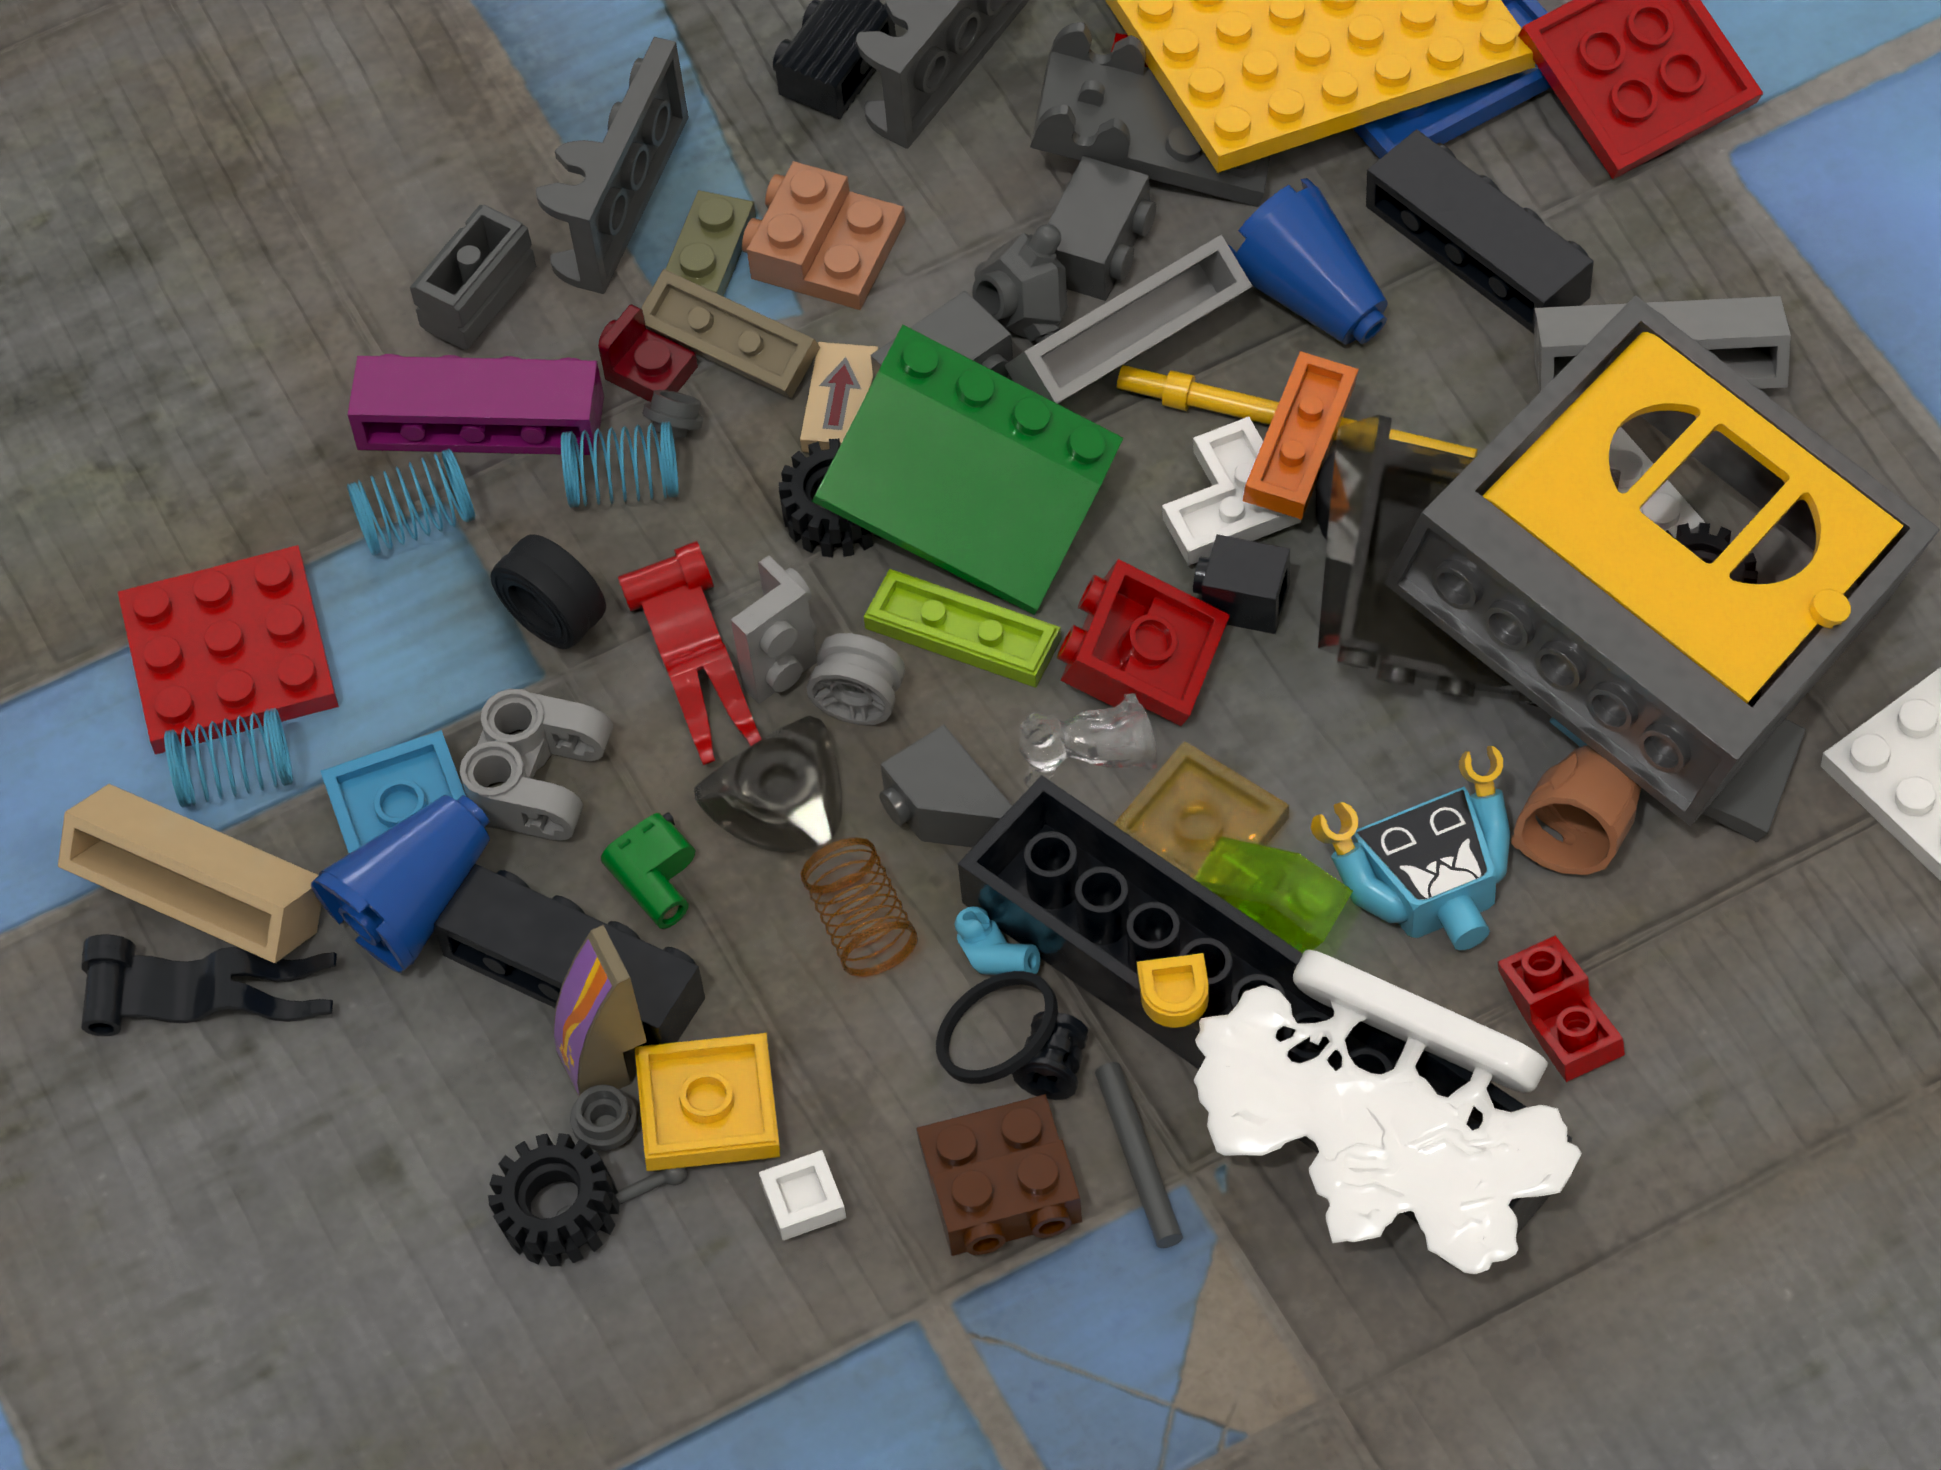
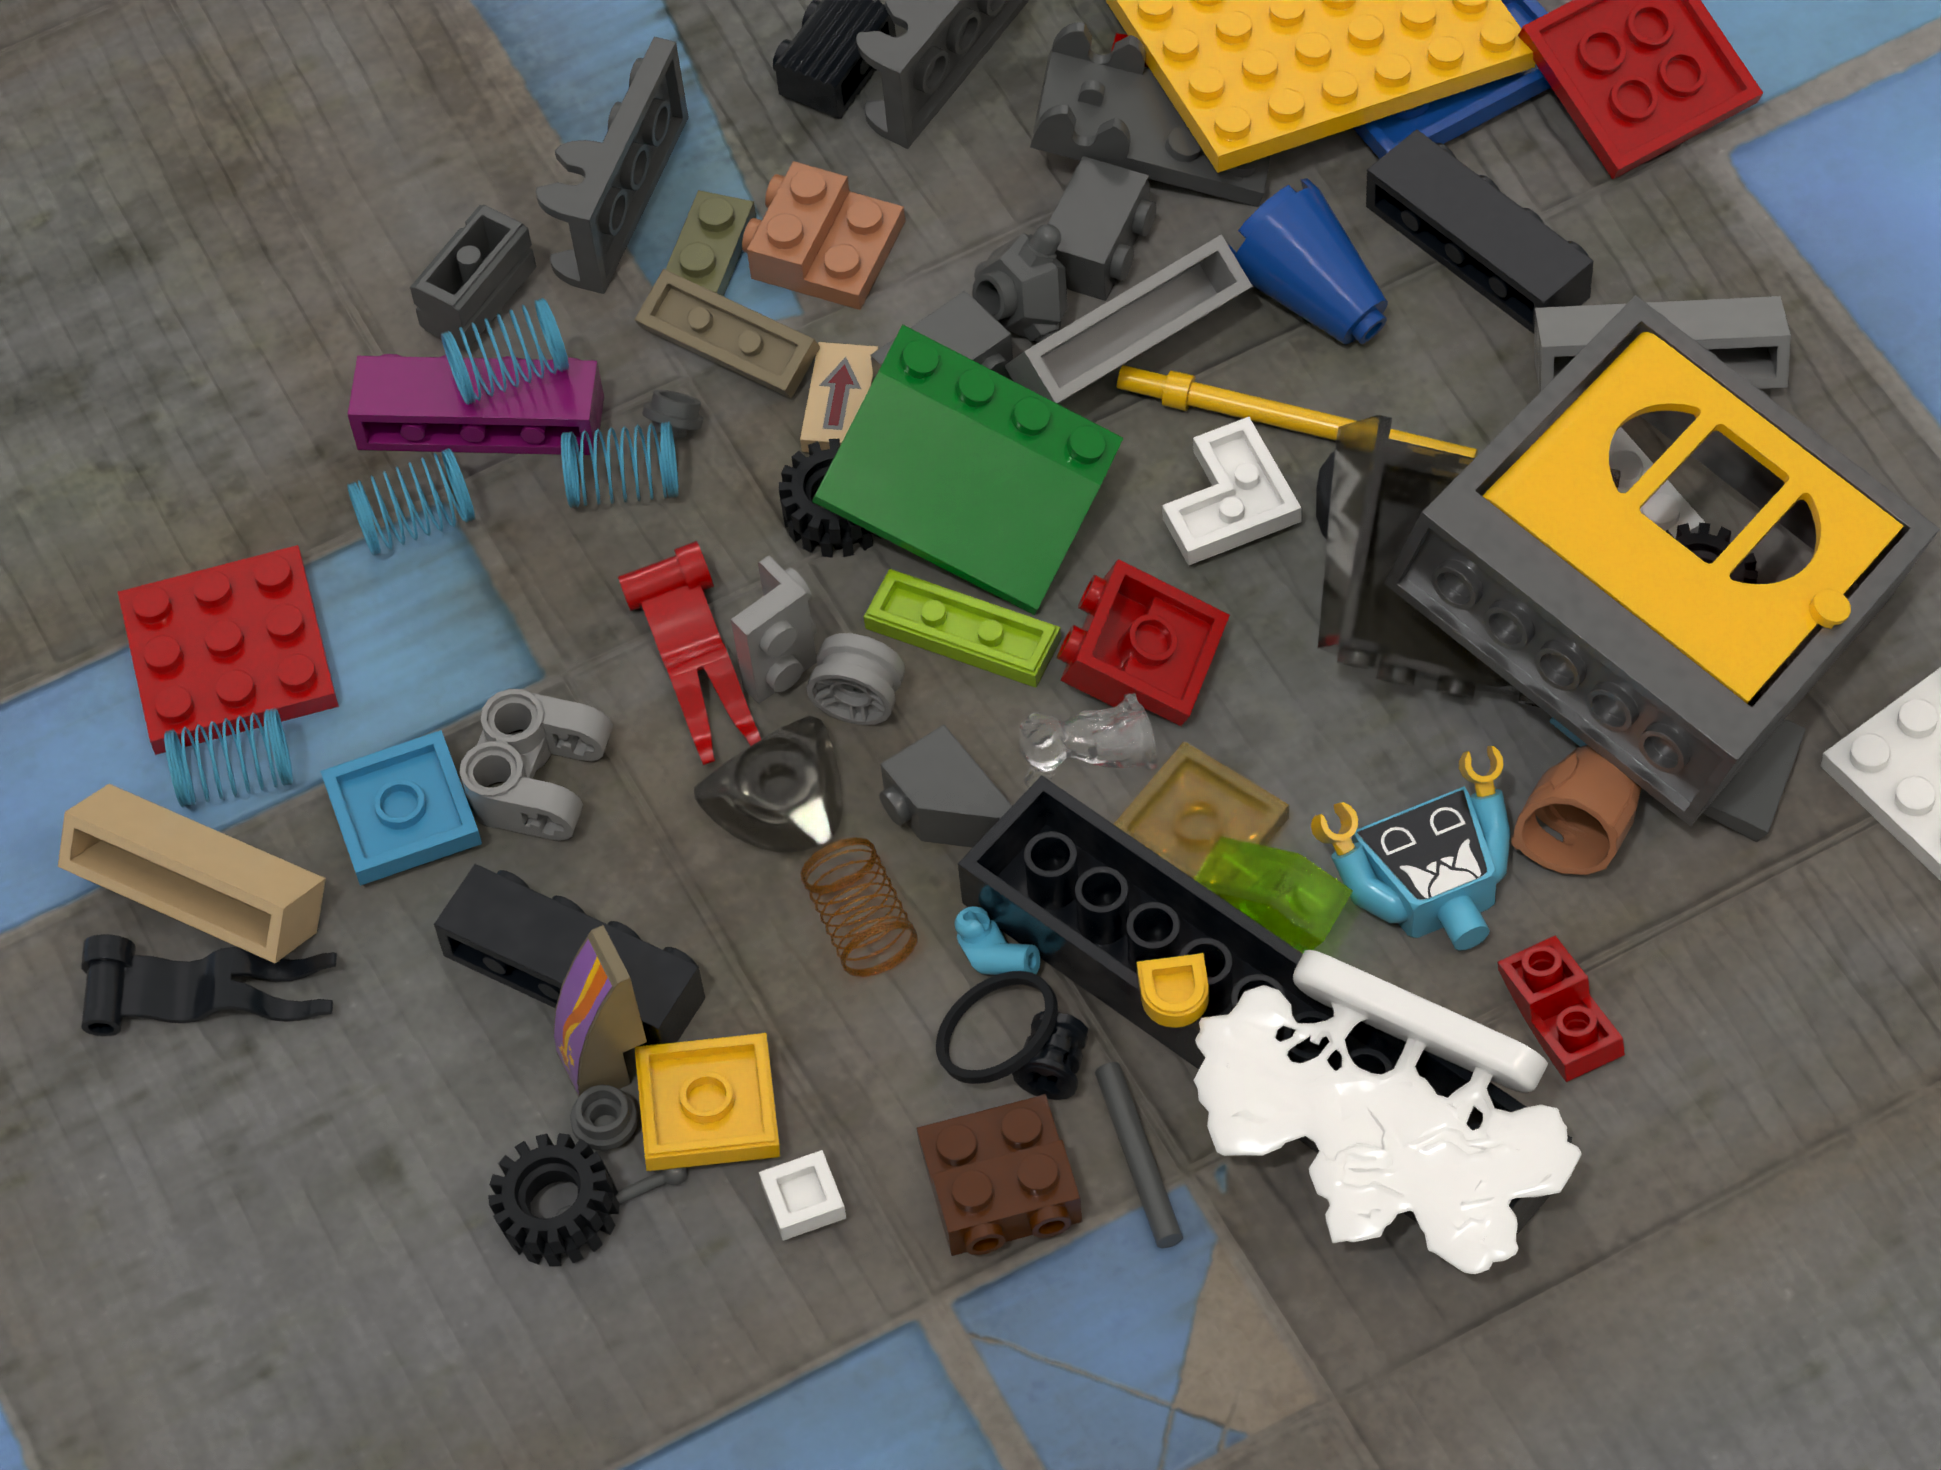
blue cone [311,795,490,973] -> none
black tyre [490,534,606,649] -> none
dark red bracket [598,304,698,402] -> none
green piece [601,812,696,929] -> none
black brick [1193,534,1290,634] -> none
orange plate [1243,351,1359,520] -> none
none -> medium azure piece [441,298,569,405]

